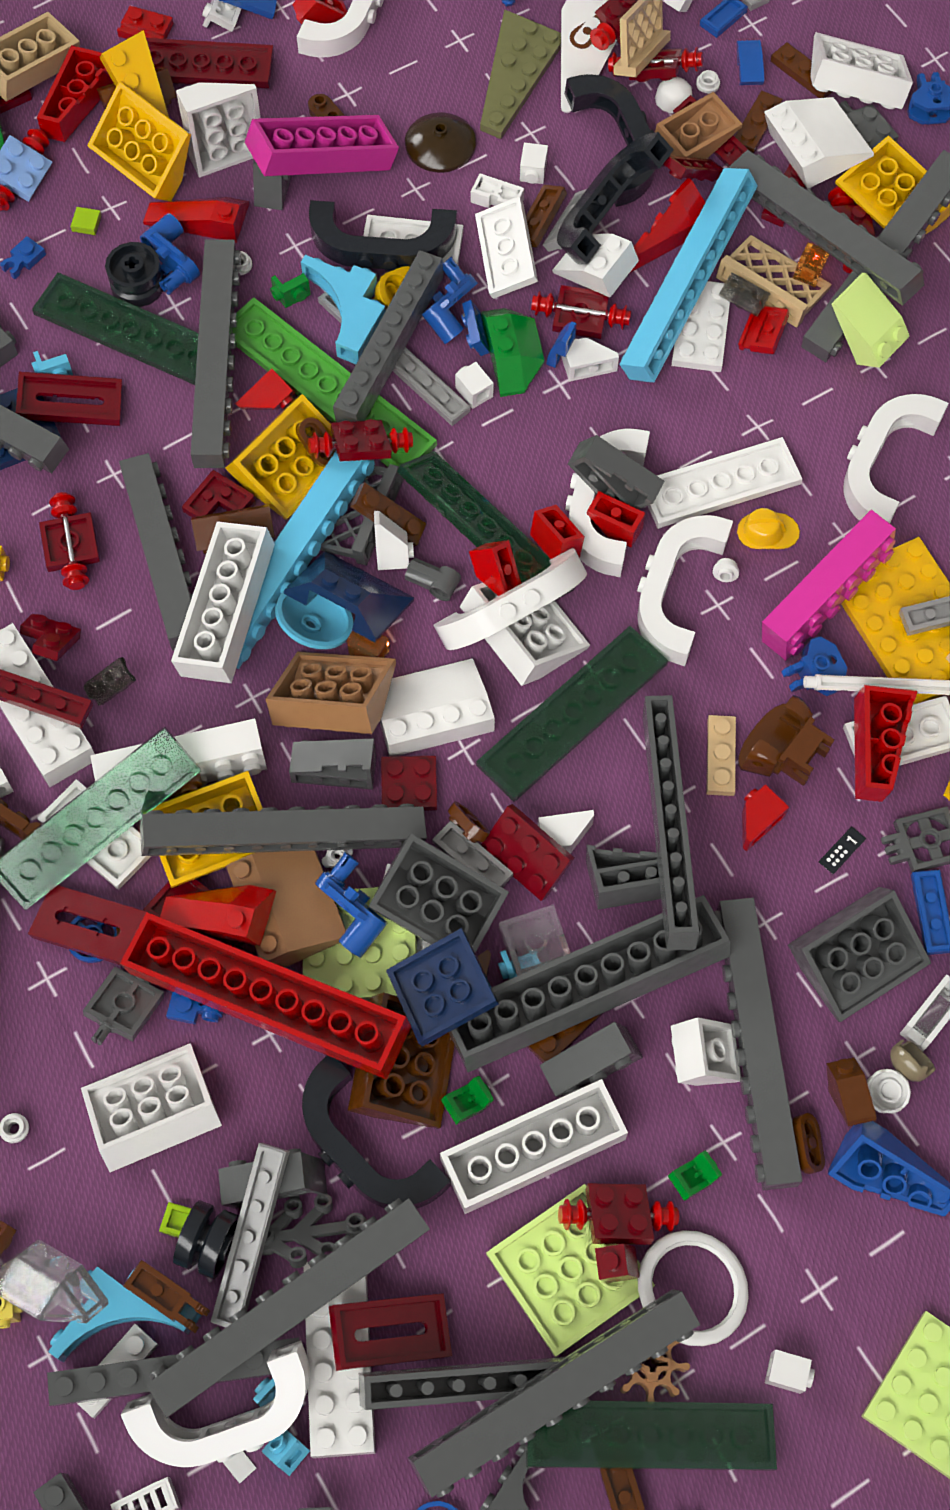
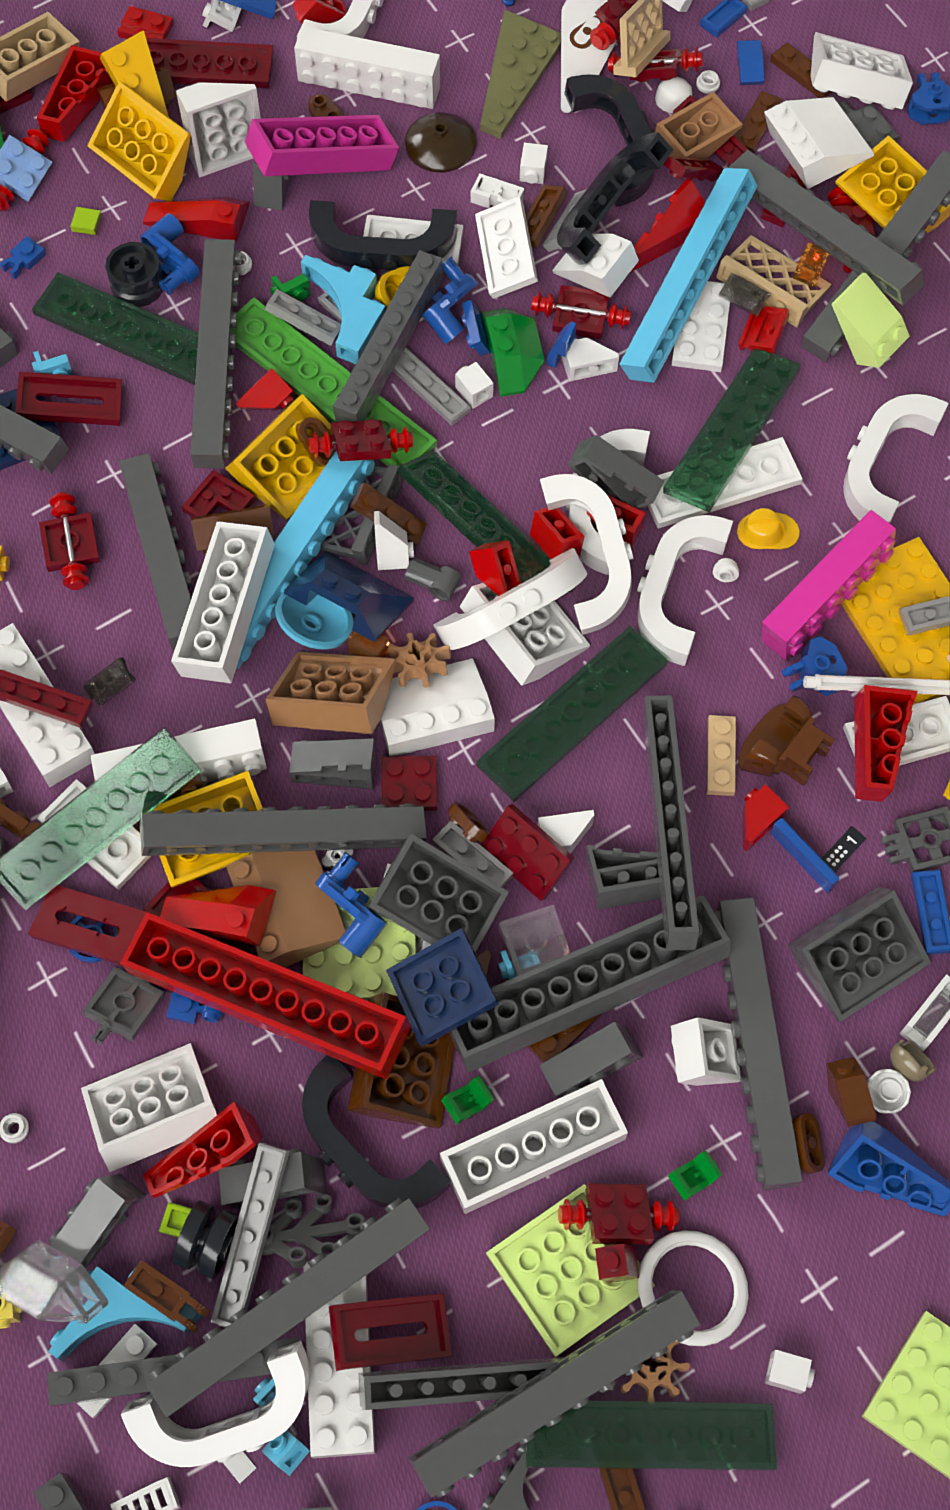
dark red plate [20,613,81,661] -> none
none -> wedge [45,1173,146,1275]
none -> red wedge [143,1102,263,1198]
none -> light grey plate [265,289,341,346]
none -> white brick [294,26,440,109]
none -> medium nougat gear [388,633,451,688]
none -> white arch [540,474,633,635]
none -> clear green plate [663,348,801,513]
none -> blue tile [770,818,839,894]

